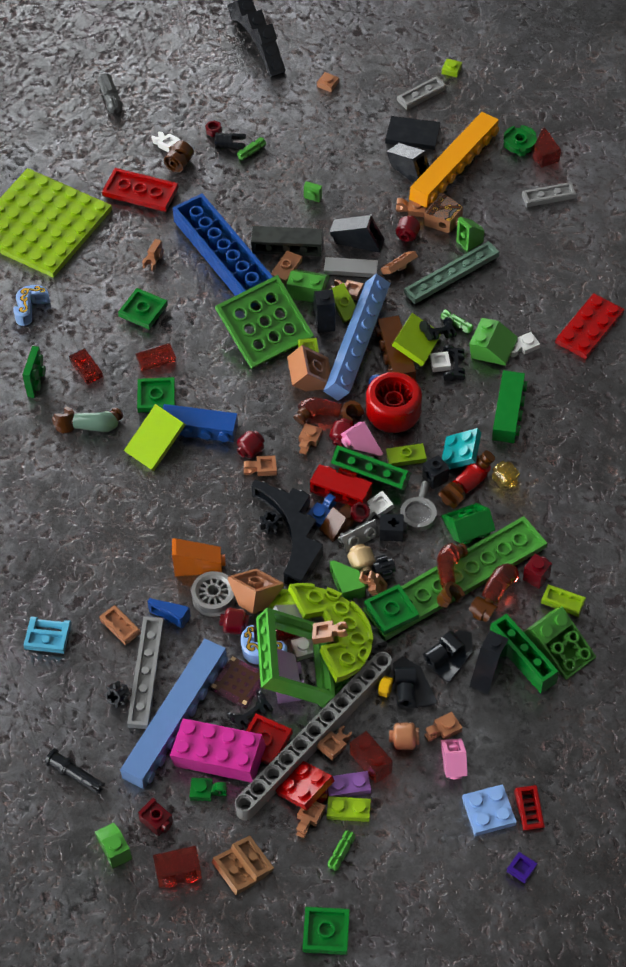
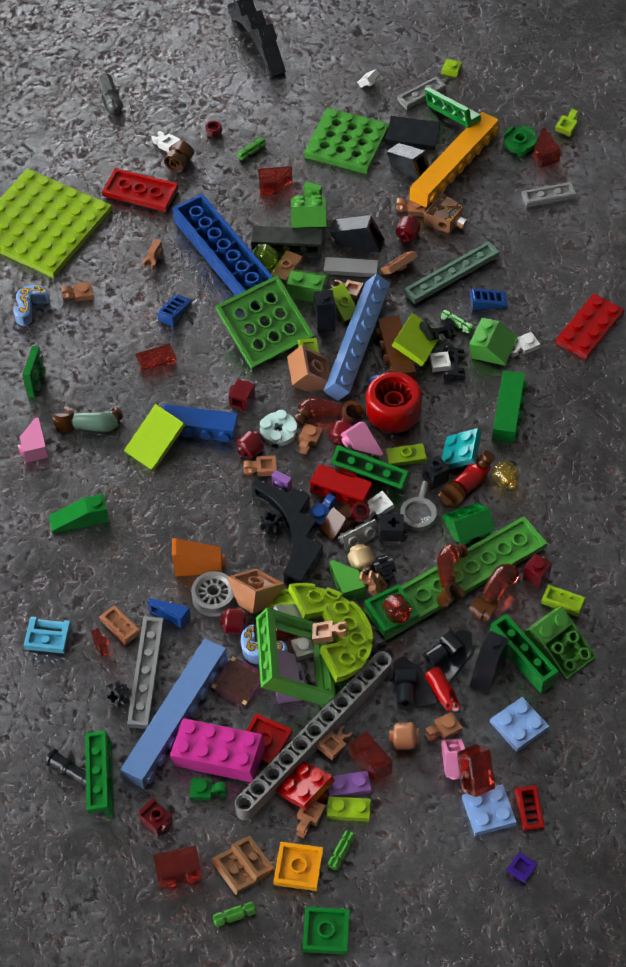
clear red plate [69,348,103,385] -> none
bright green slope [95,823,132,869] -> none
green plate [118,288,168,329] -> none
green plate [137,377,175,413] -> none
black hinge [215,132,246,149] -> none
black piece [226,690,273,730] -> none
nougat plate [317,72,339,92] -> none
yellow tile [378,676,393,698] -> none
bright green slope [456,217,484,252] -> none
none -> bright pink slope [18,418,48,463]
none -> green slope [49,494,109,533]
none -> nougat plate [61,282,93,302]
none -> green fence [85,730,114,818]
none -> clear red plate [91,628,109,656]
none -> blue slope [157,294,192,327]
none -> bright green axle [213,902,256,927]
none -> dark red brick [229,379,255,412]
none -> clear neon green head [253,244,279,270]
none -> clear red slope [258,166,293,196]
none -> light aqua plate [260,410,297,446]
none -> medium lavender plate [271,470,292,493]
none -> light orange plate [273,842,323,891]
none -> bright green brick [291,195,326,228]
none -> bright green piece [304,108,390,174]
none -> white plate [357,69,380,87]
none -> clear red head [382,593,412,624]
none -> green fence [424,87,481,128]
none -> red piece [425,667,461,711]
none -> clear red brick [457,744,495,797]
none -> blue slope [470,289,508,310]
none -> light blue plate [490,697,549,752]
none -> lime plate [555,109,578,136]

